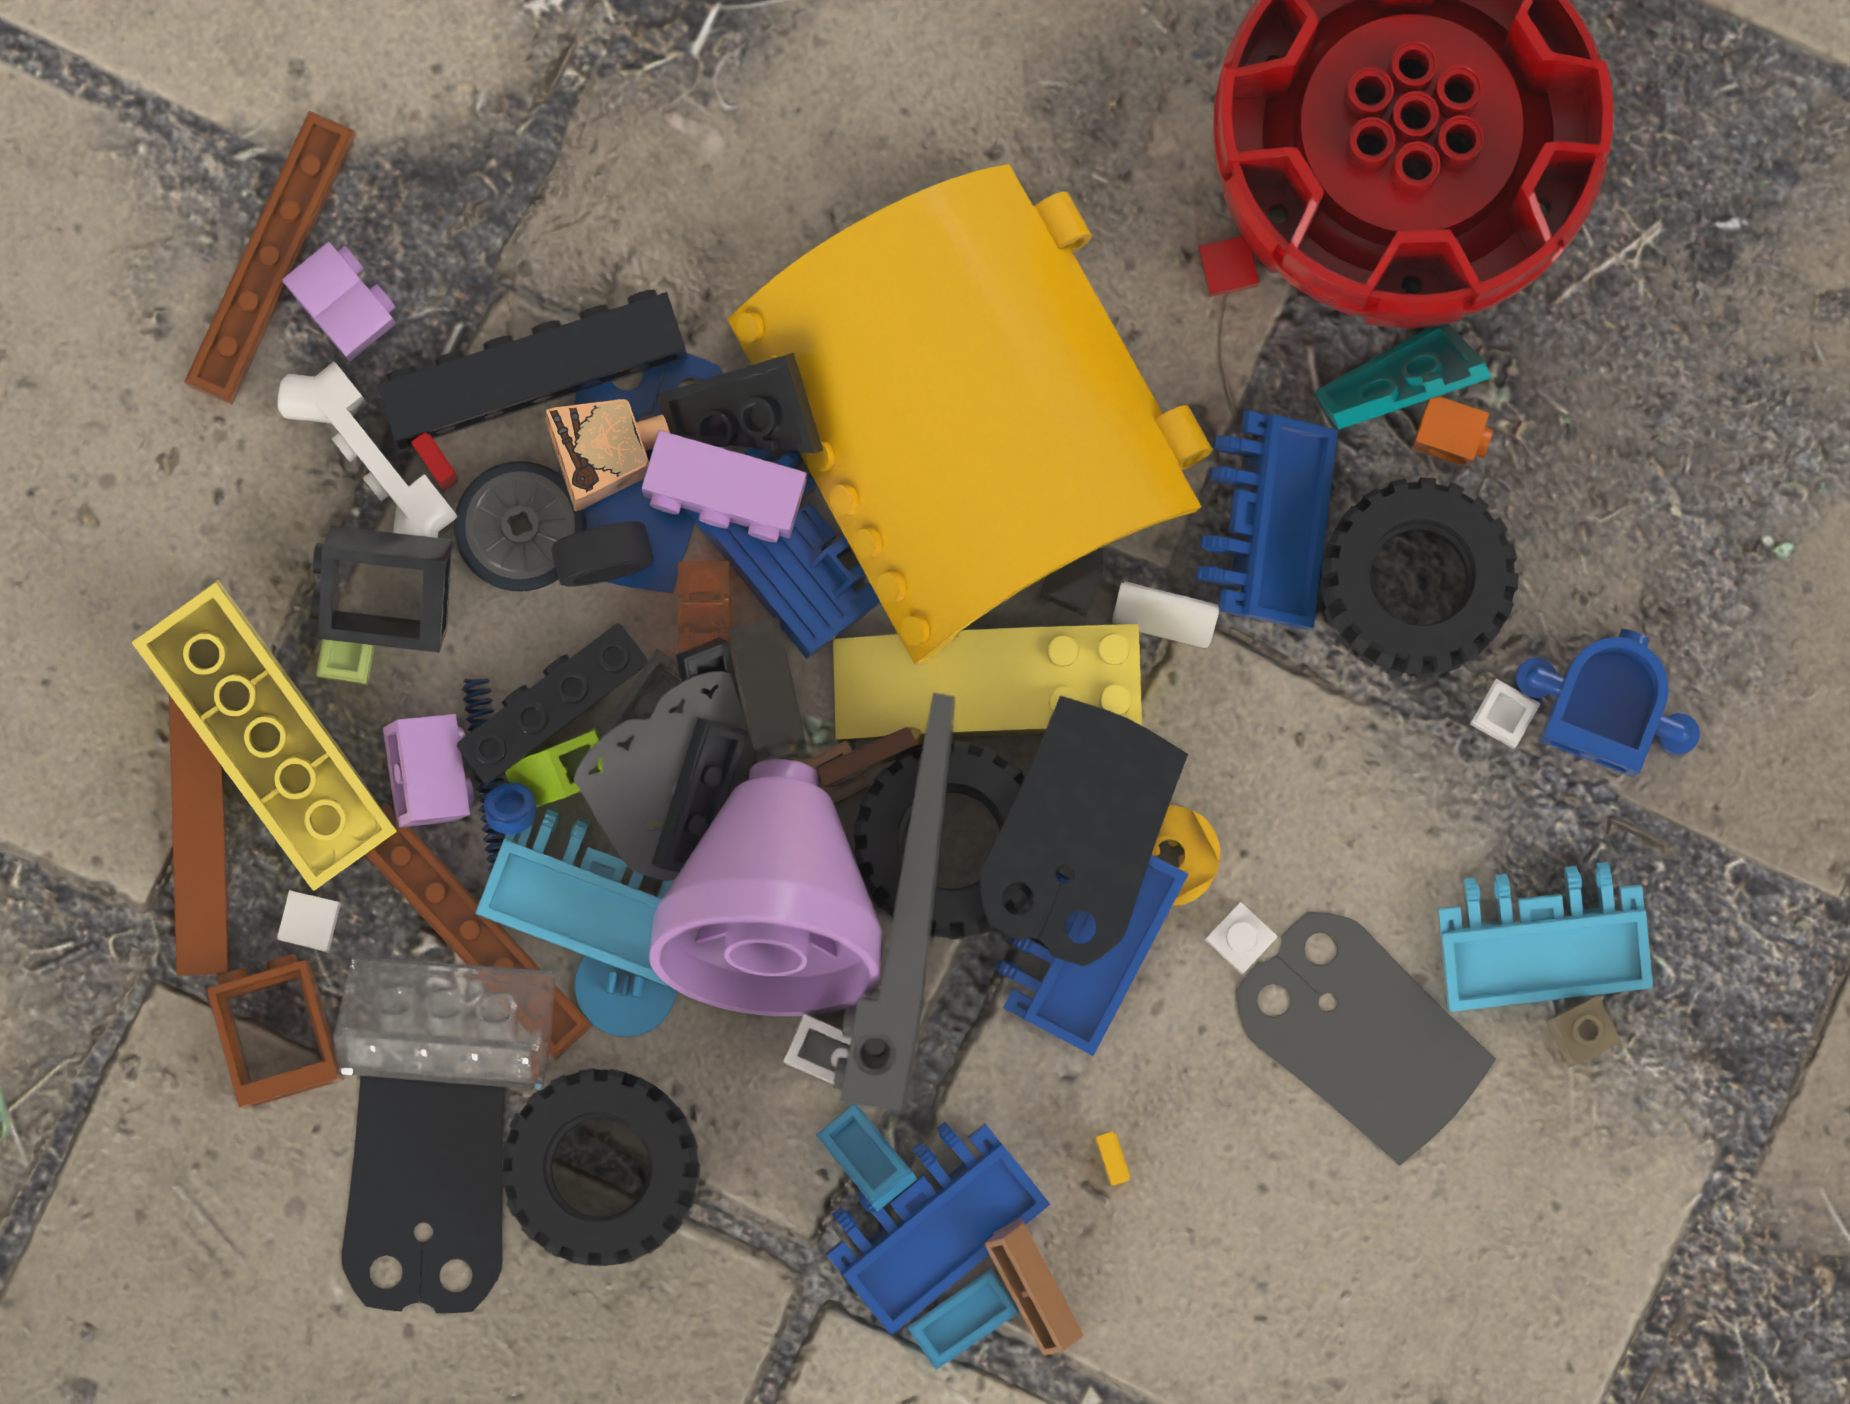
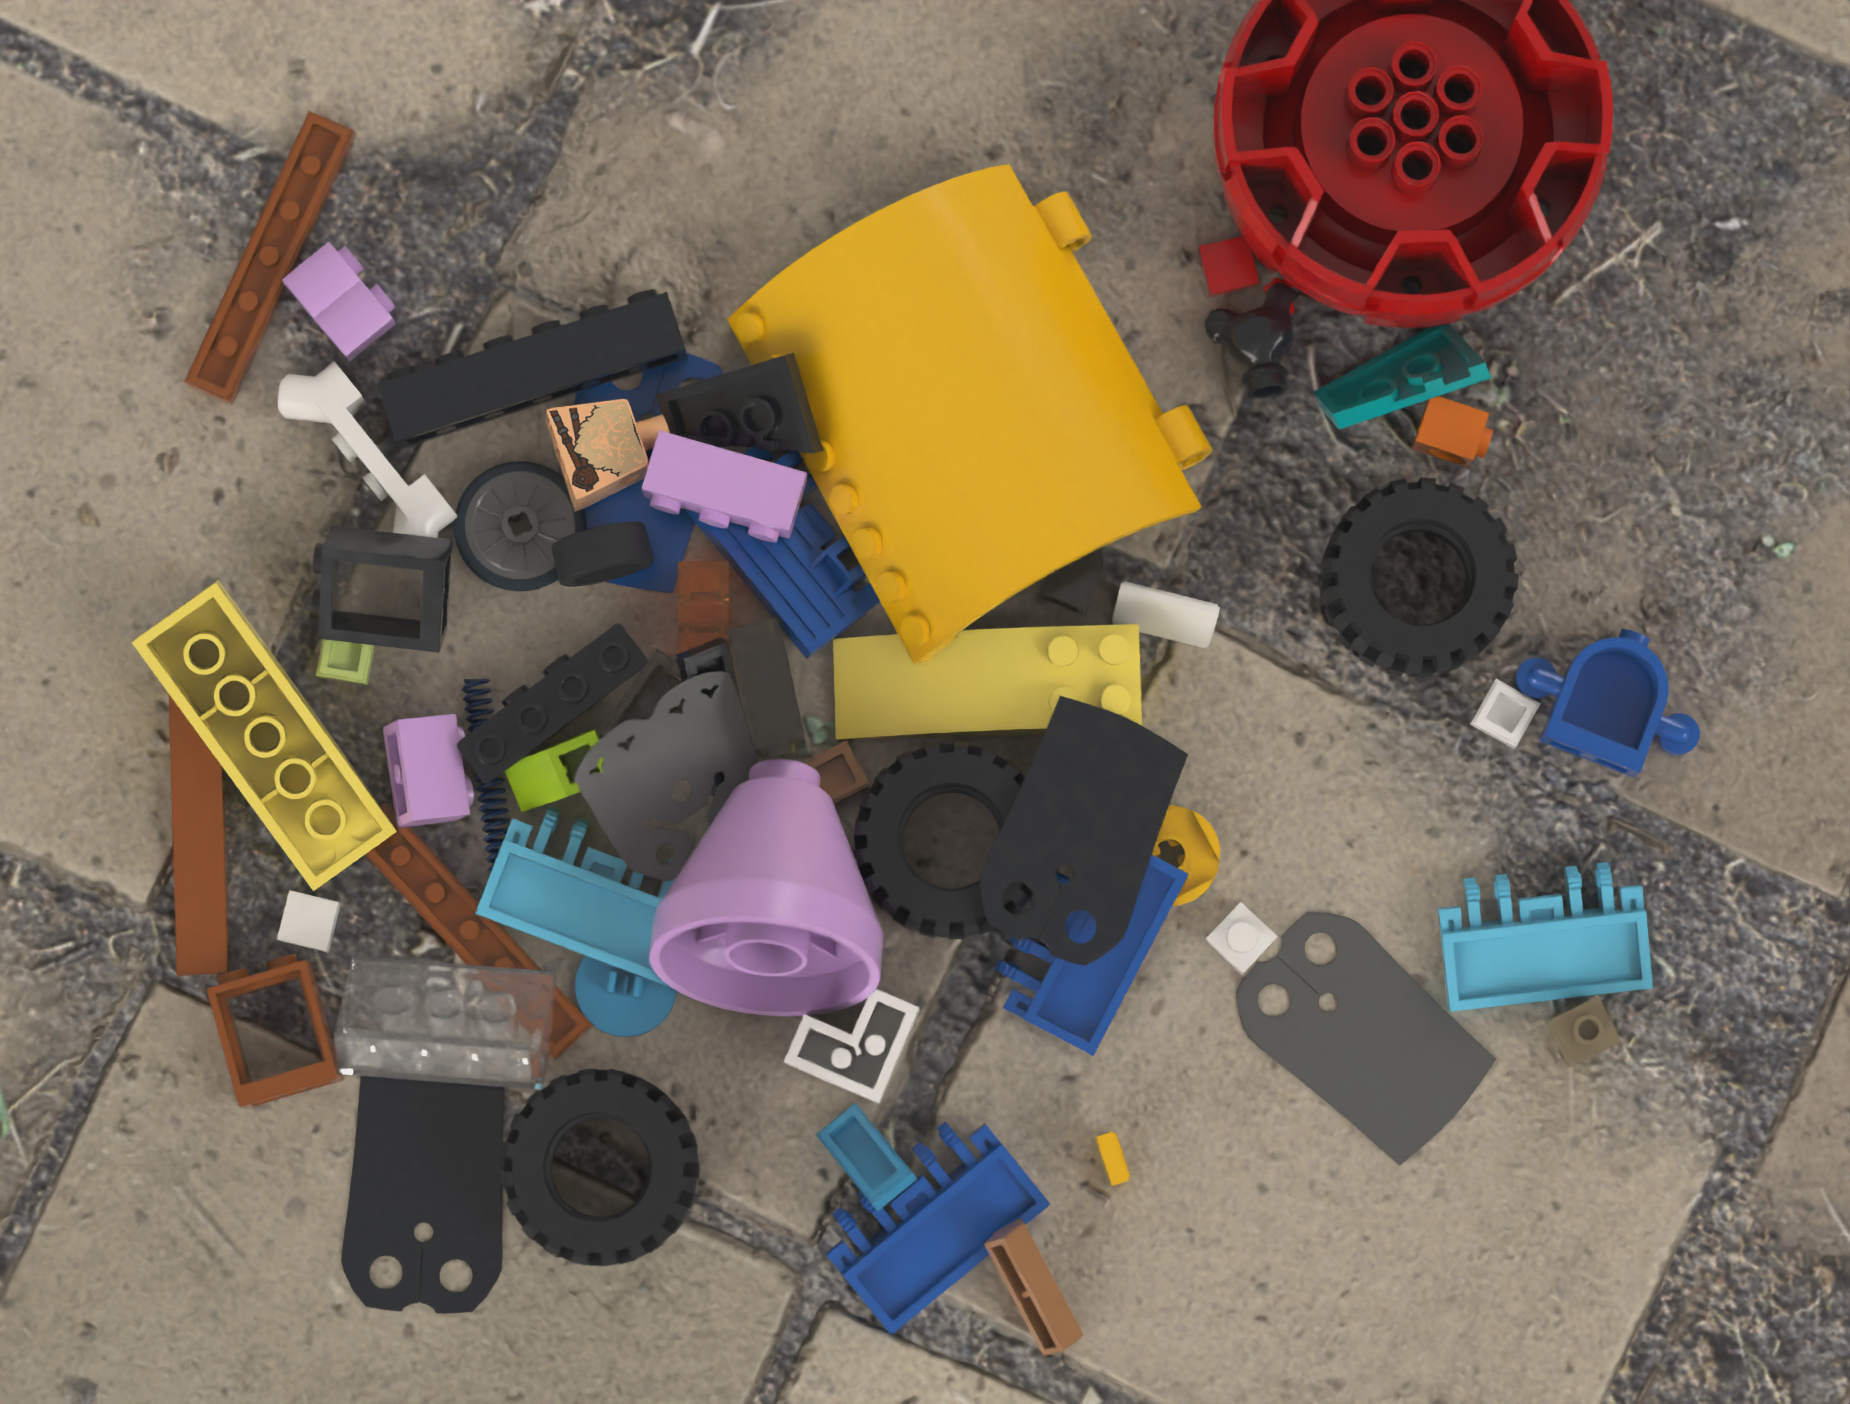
red tile [411,432,459,491] -> none
blue tile [484,783,537,834] -> none
black tile [651,718,749,873] -> none
reddish brown tile [818,727,924,787] -> none
dark grey piece [833,693,956,1112] -> none
dark azure tile [907,1269,1020,1370] -> none
blue hinge [1196,410,1338,629] -> none
none -> black animal [1204,277,1298,399]

